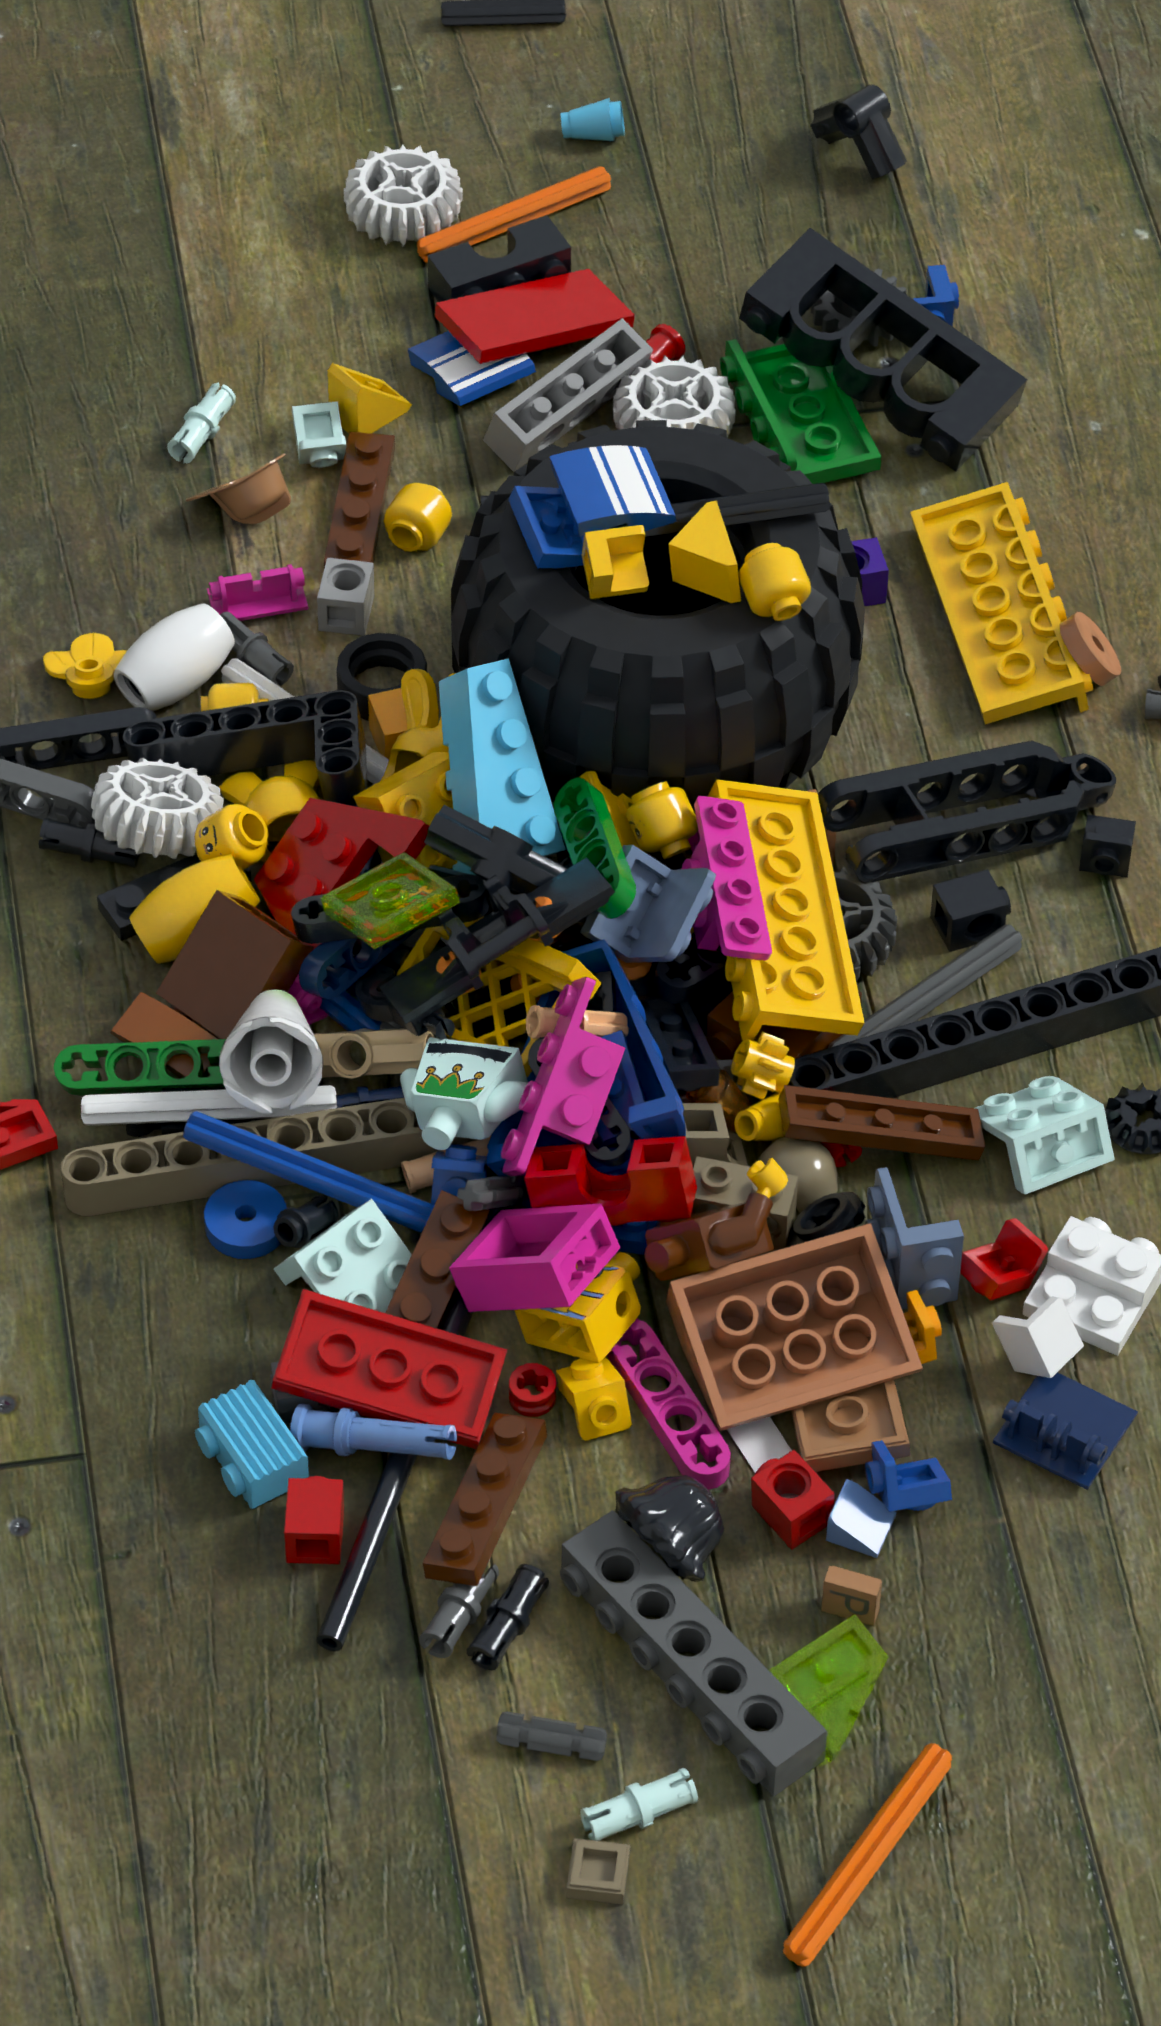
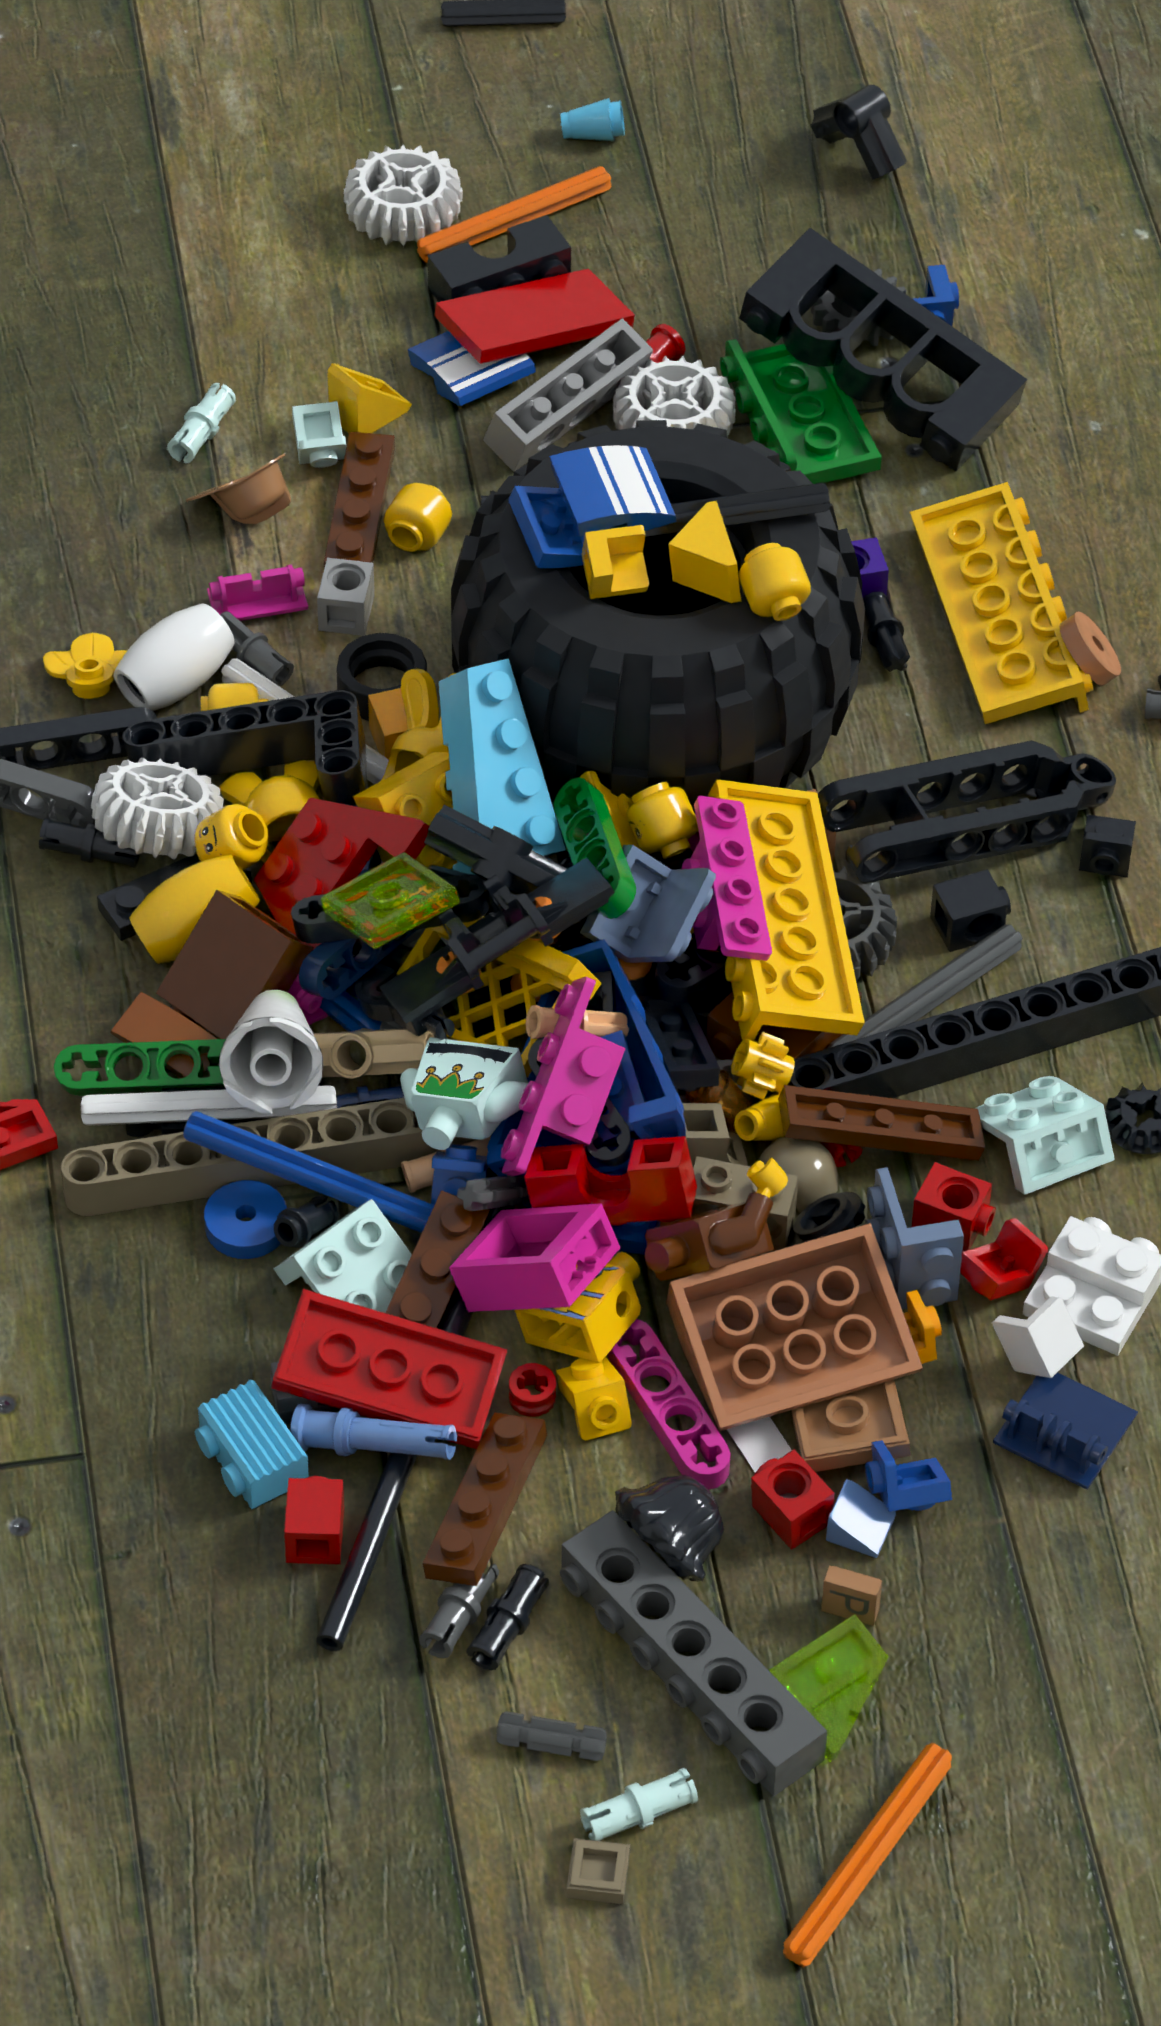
none -> black axle [863,592,910,672]
none -> red brick [911,1162,996,1251]

